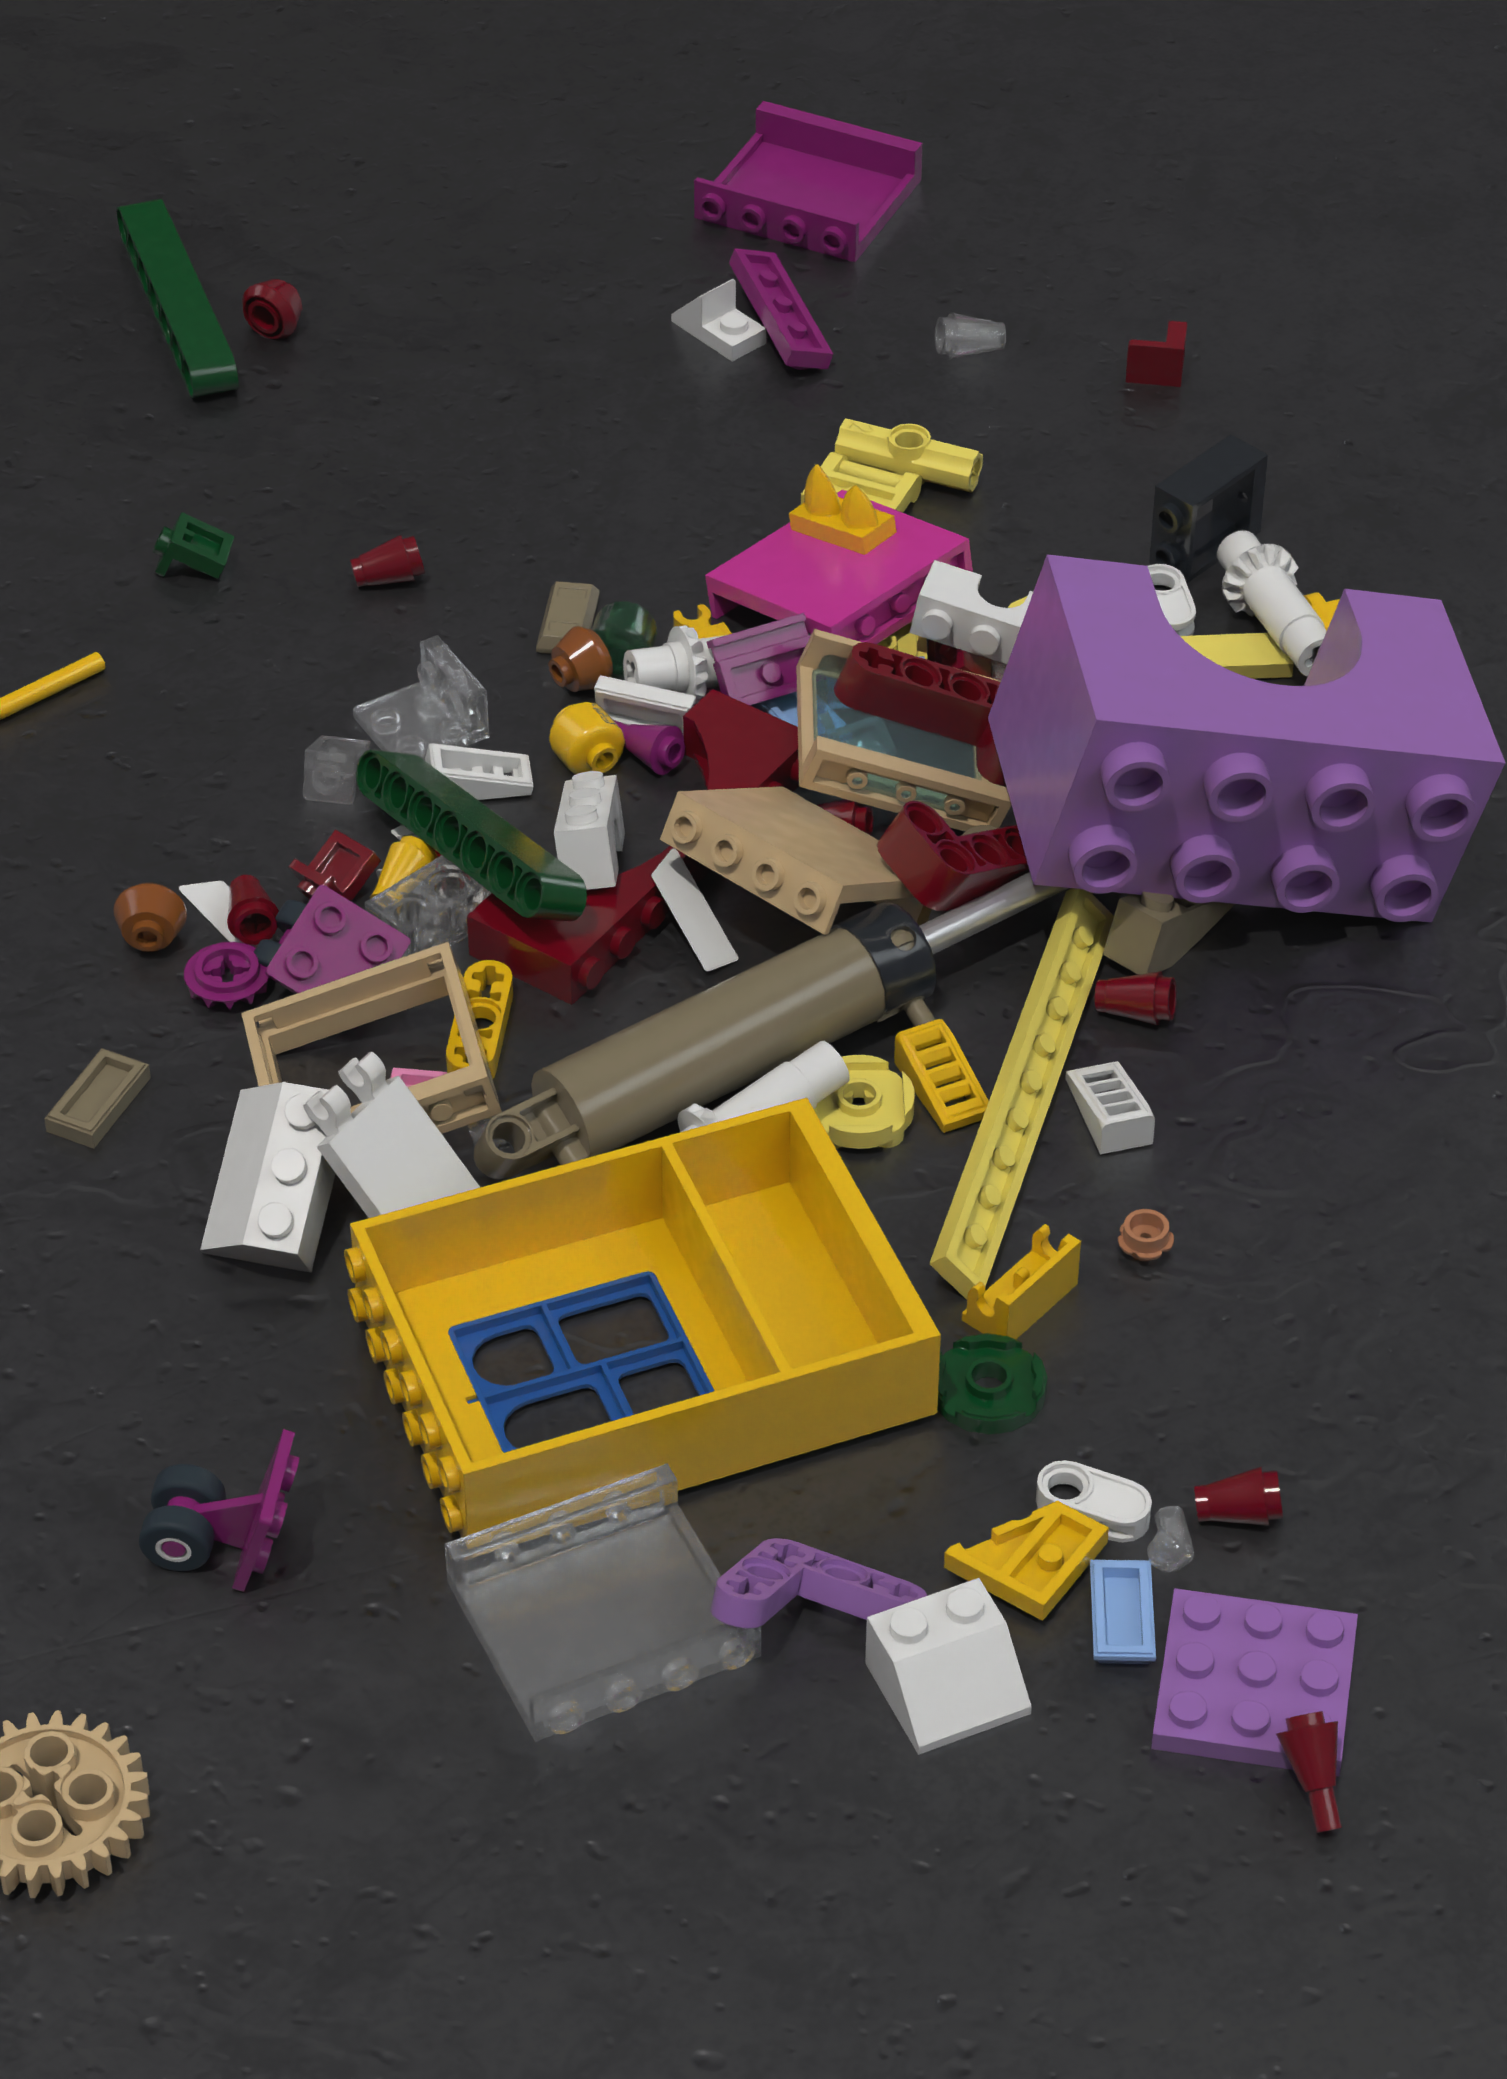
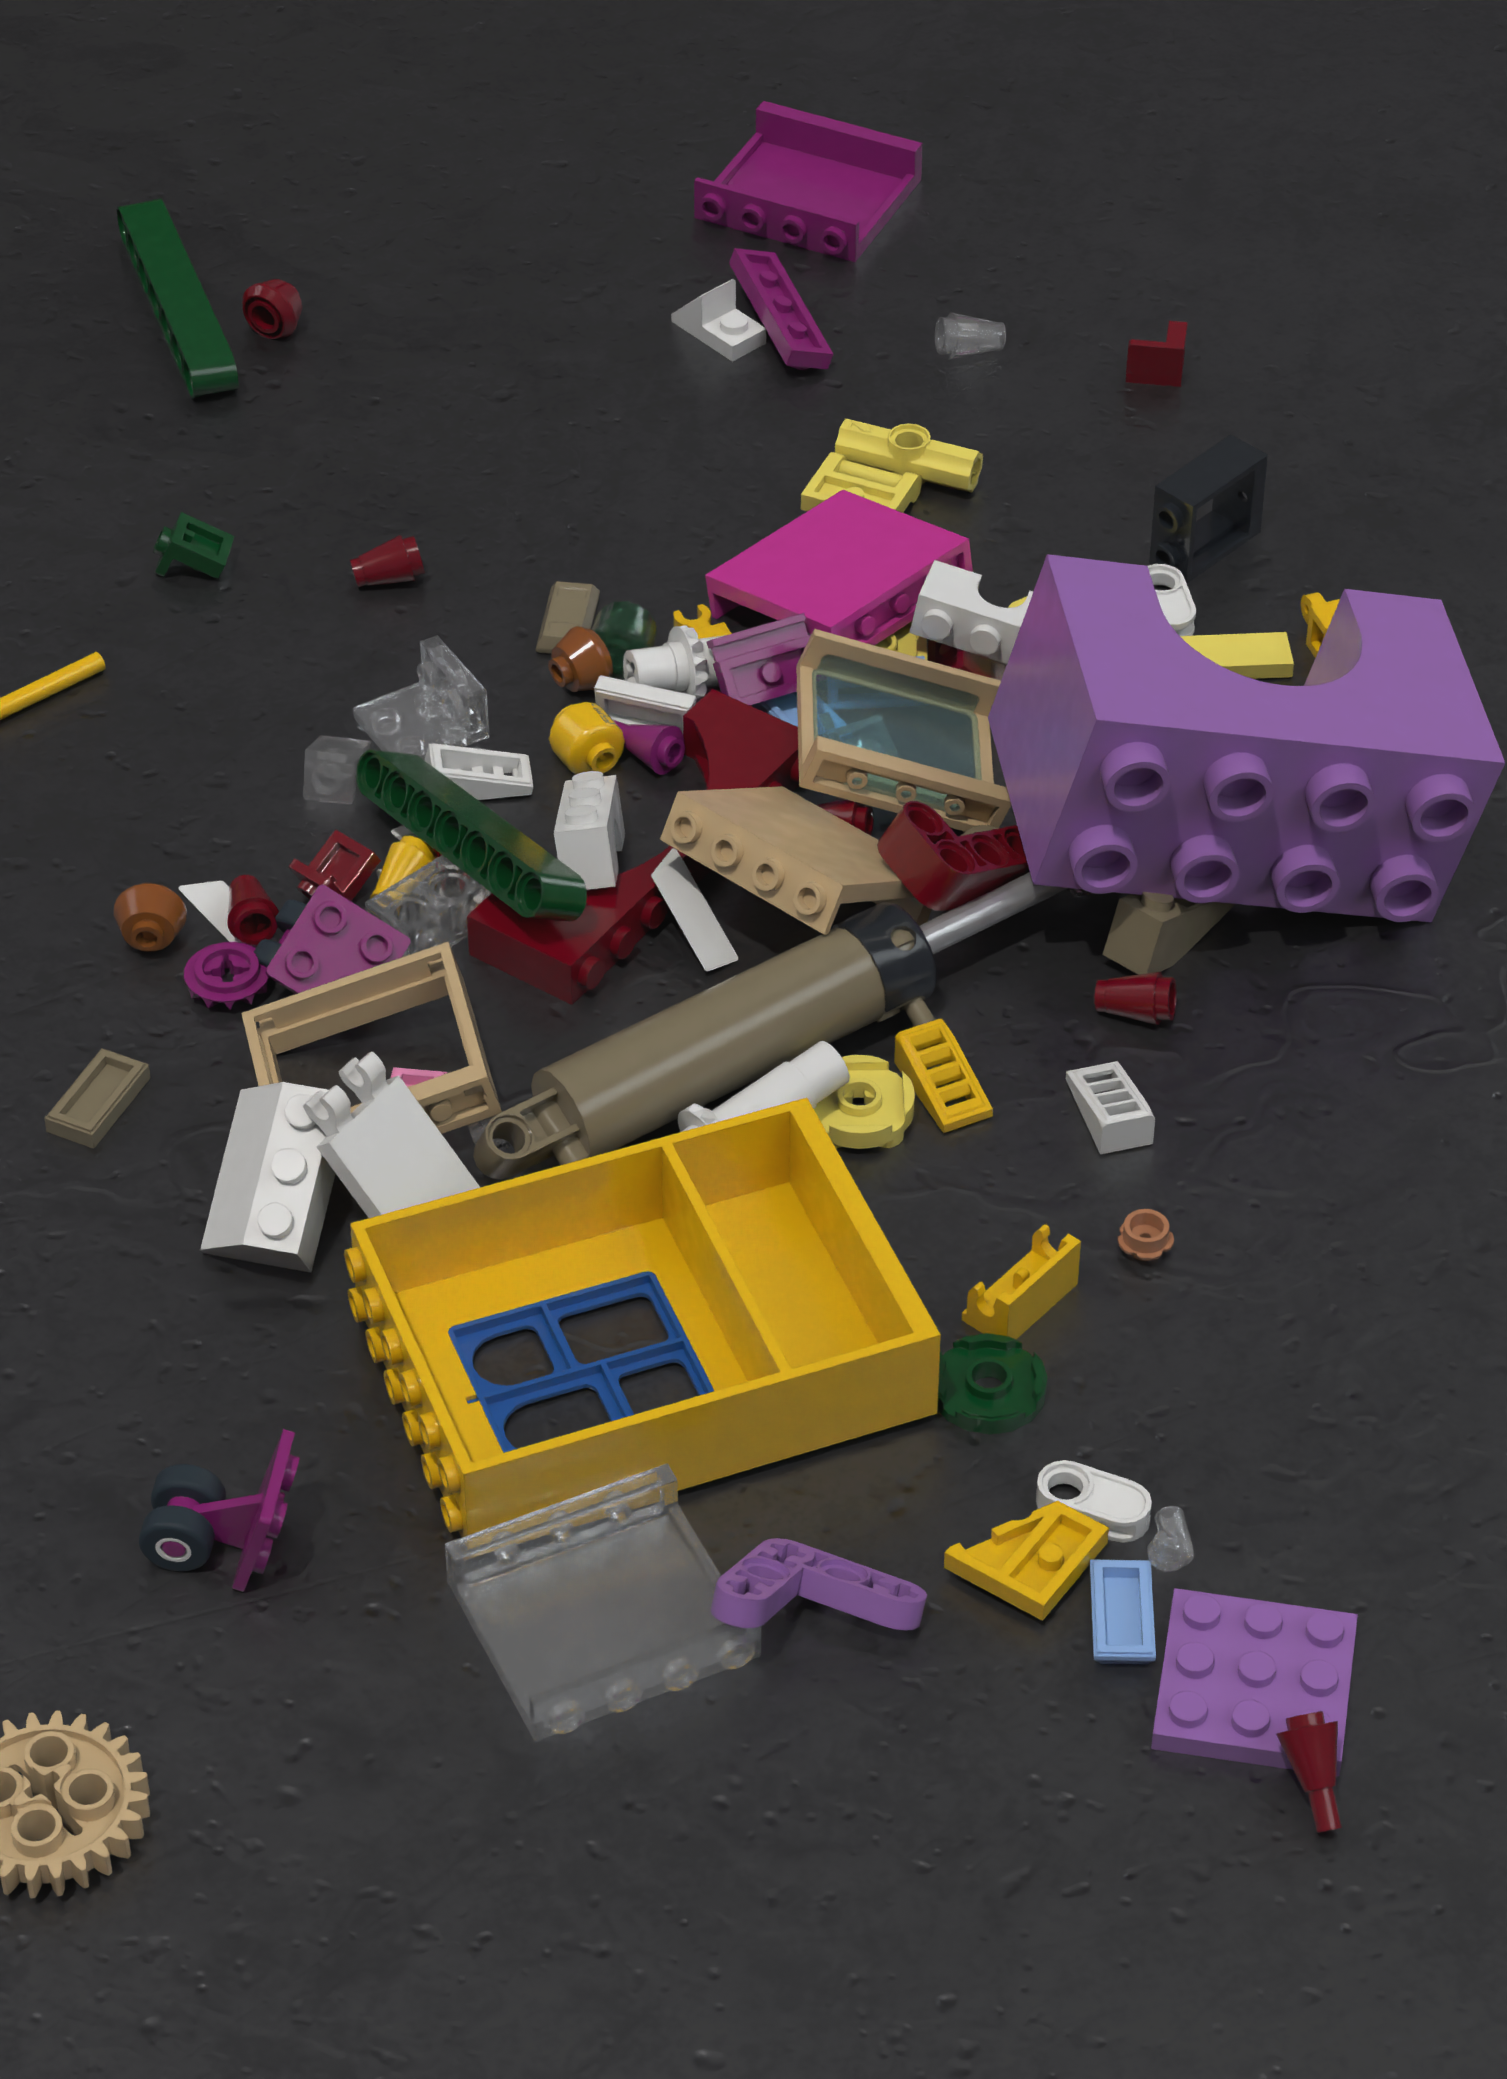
yellow beam [446,960,513,1079] -> none
yellow tile [789,464,897,555] -> none
dark red beam [834,642,1007,787] -> none
white slope [865,1578,1032,1755] -> none
light yellow plate [929,888,1114,1300] -> none
dark red cone [1194,1466,1283,1526] -> none
white gear [1217,531,1327,676] -> none

